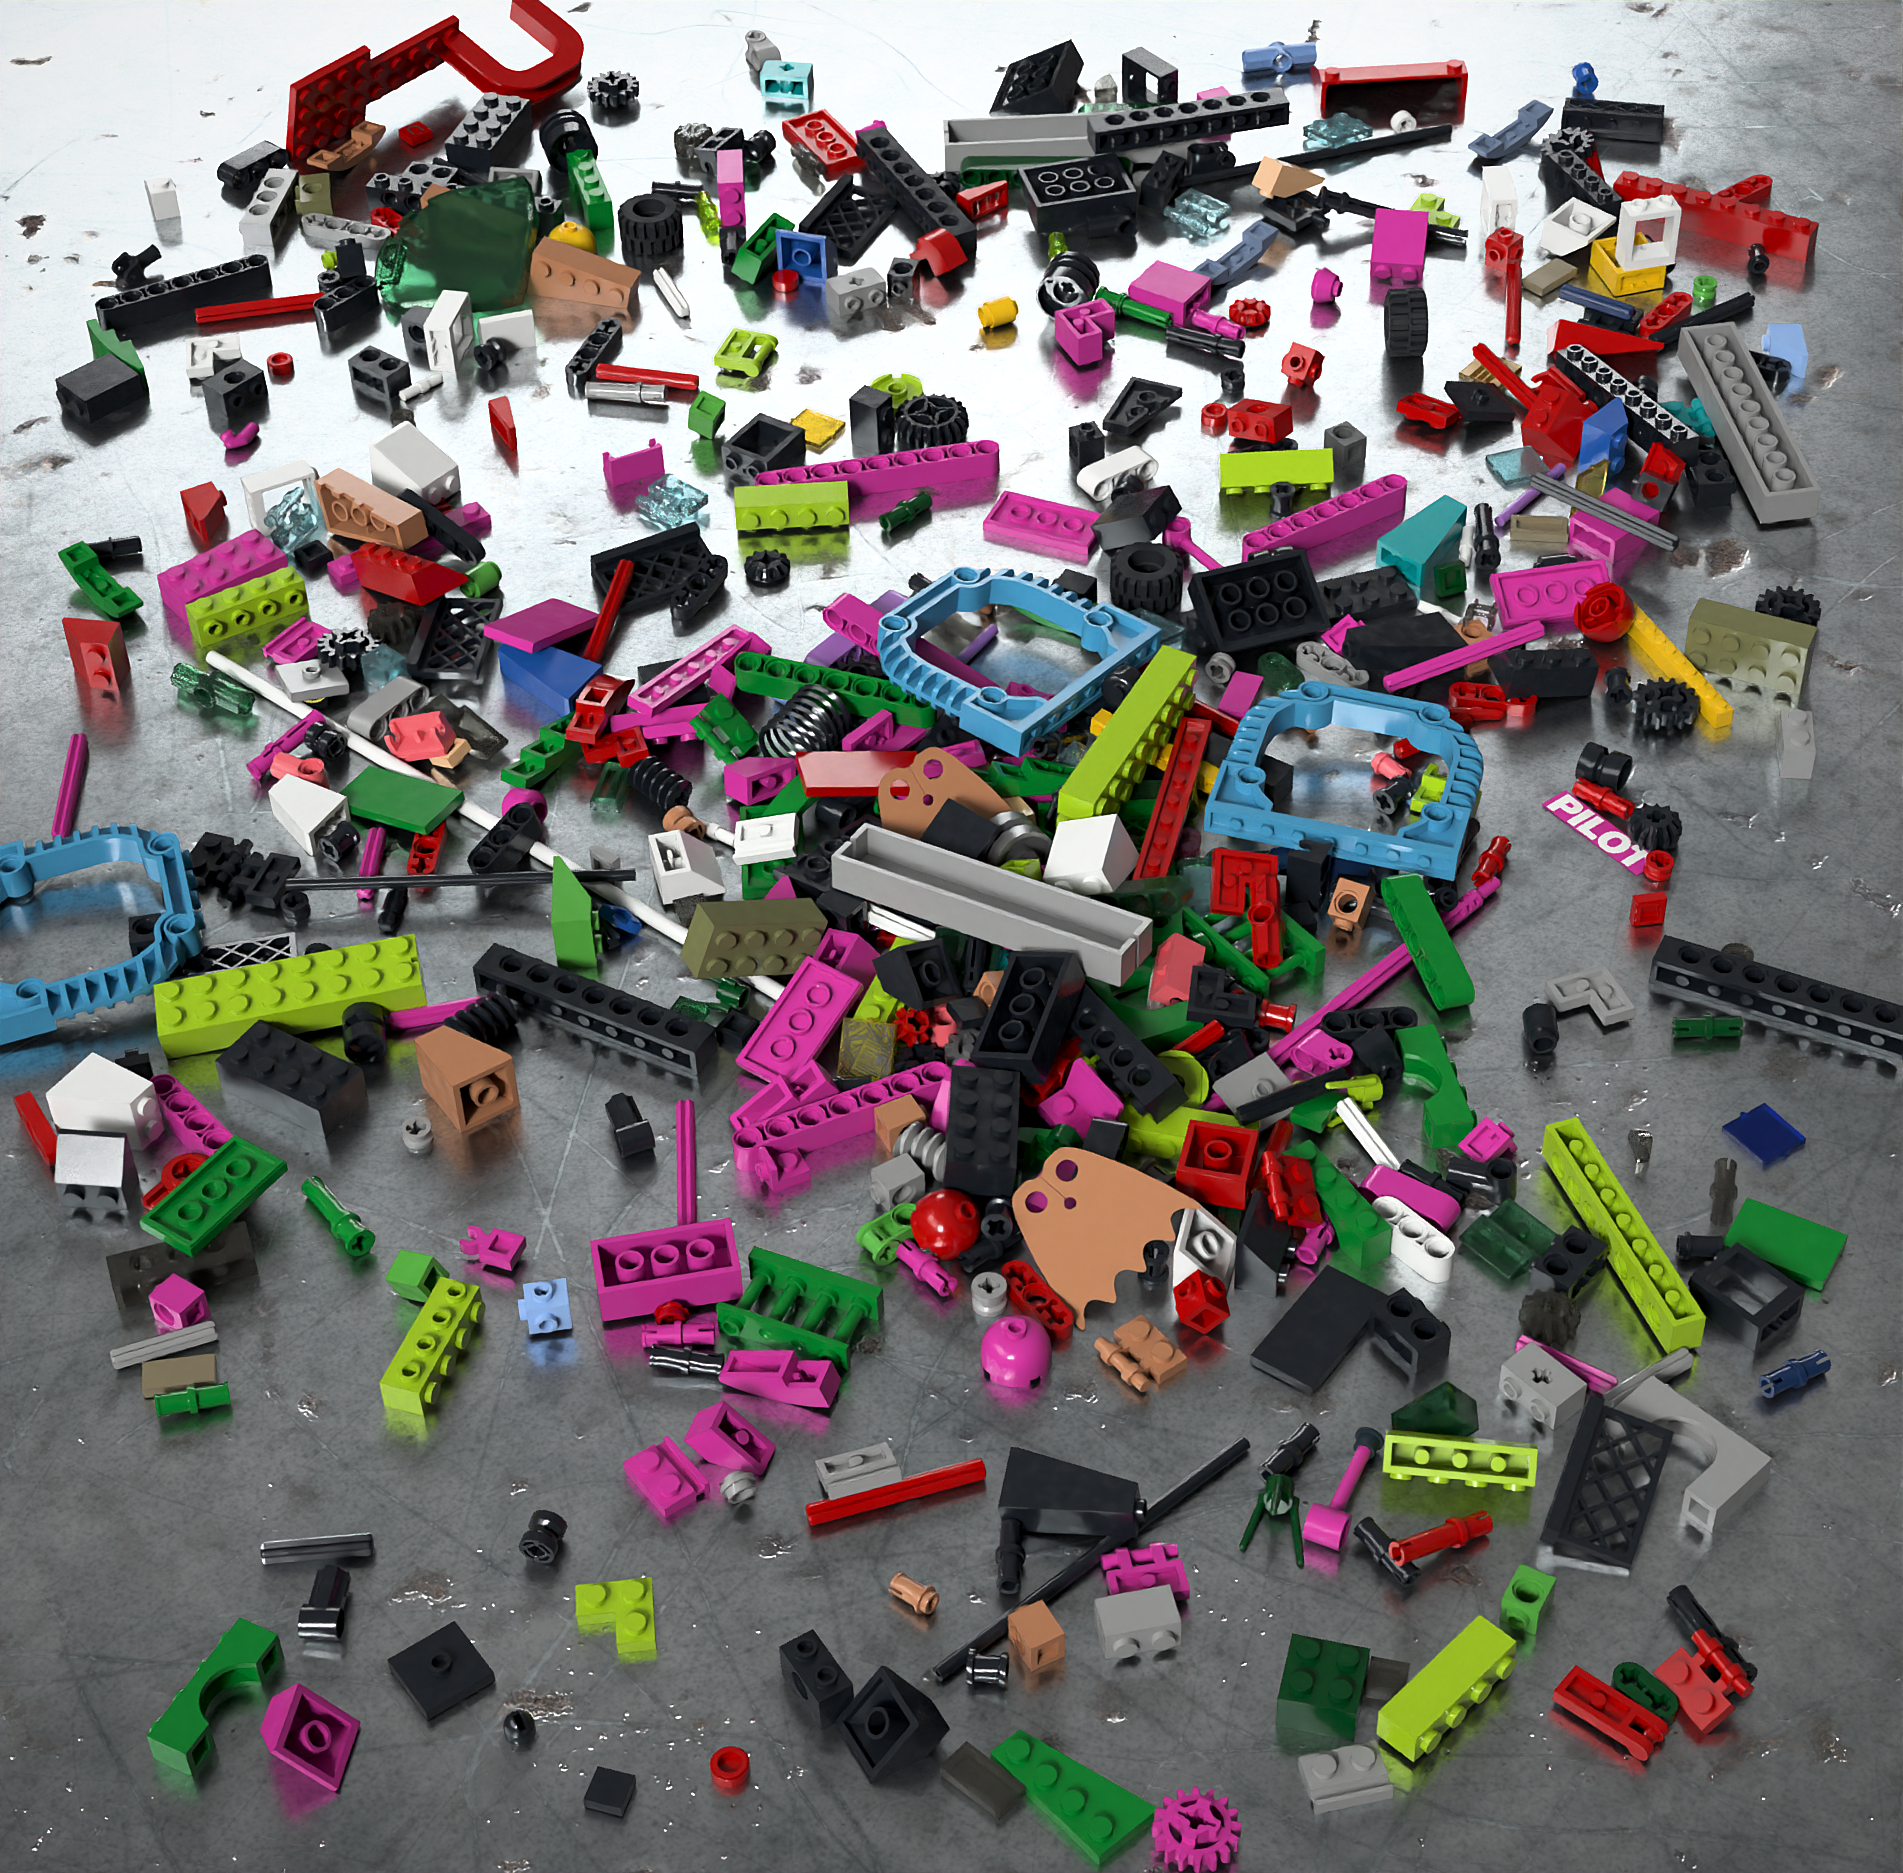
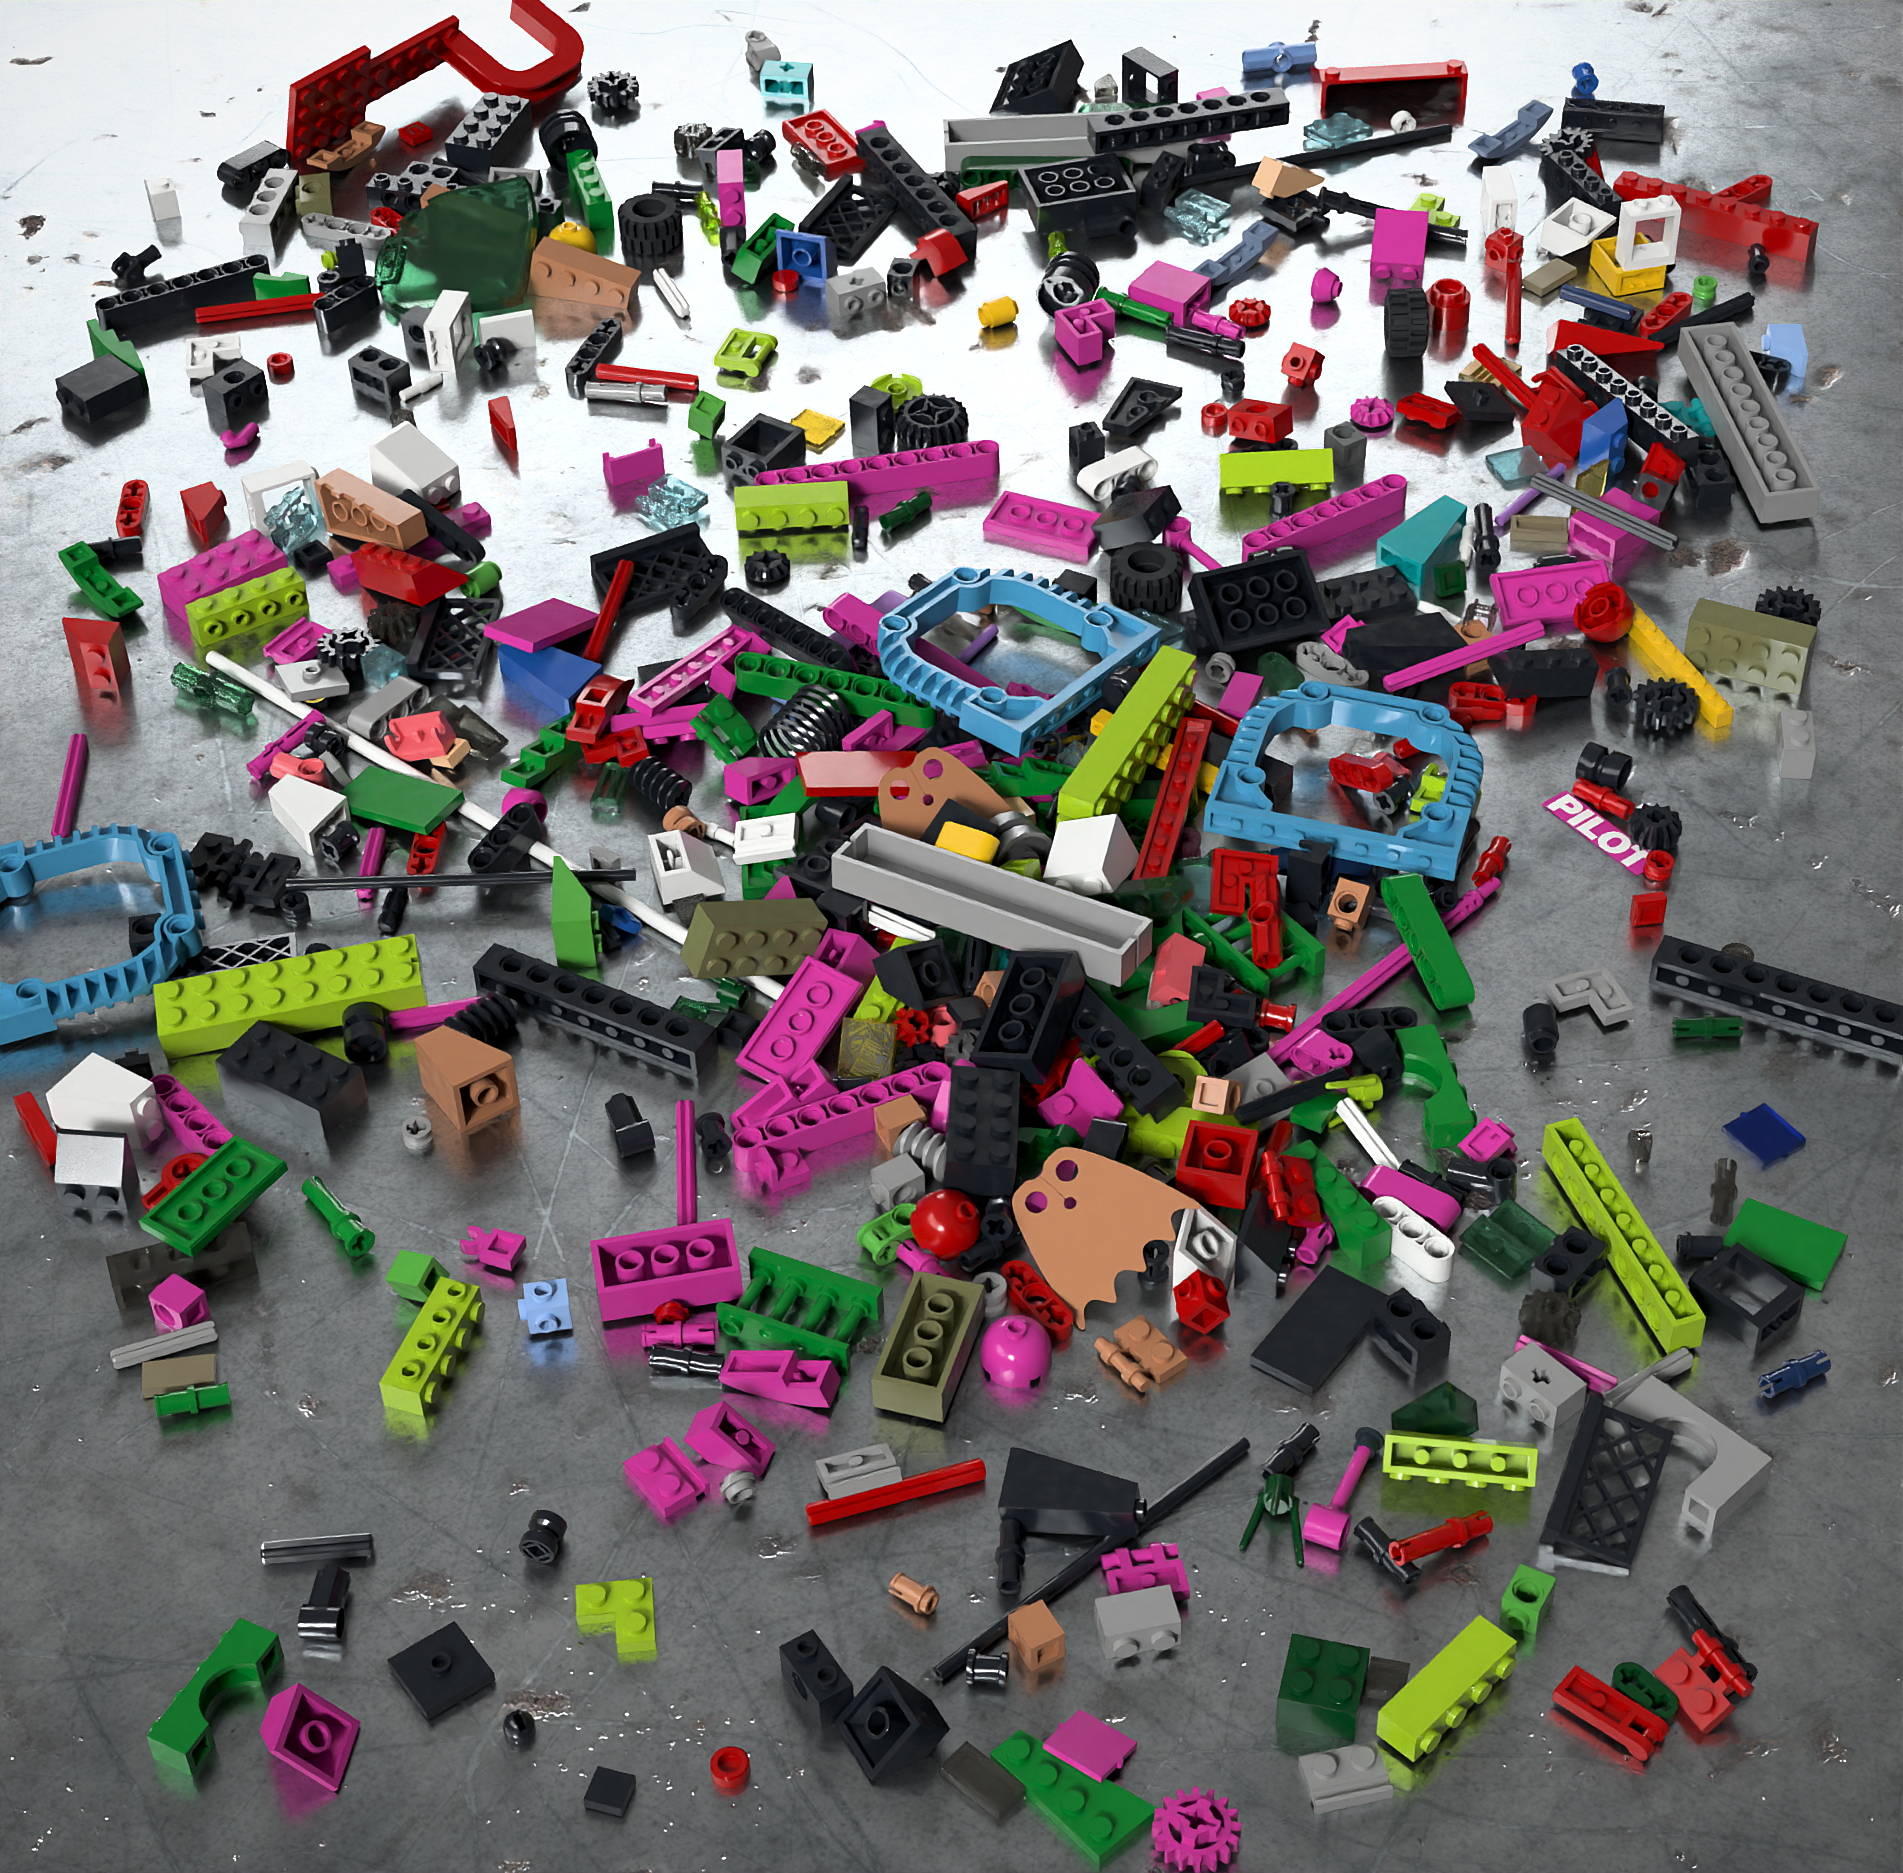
none -> red beam [115,479,150,538]
none -> green slope [253,271,312,300]
none -> light grey tile [318,751,353,788]
none -> black bush [694,1112,732,1158]
none -> black beam [719,587,859,674]
none -> black axle [851,505,869,548]
none -> olive brick [871,1270,985,1422]
none -> yellow beam [935,821,1000,865]
none -> dark pink piece [1043,1709,1137,1783]
none -> brick [1192,1075,1244,1115]
none -> red beam [1329,753,1393,794]
none -> dark pink gear [1350,396,1394,427]
none -> red piece [1425,278,1471,331]

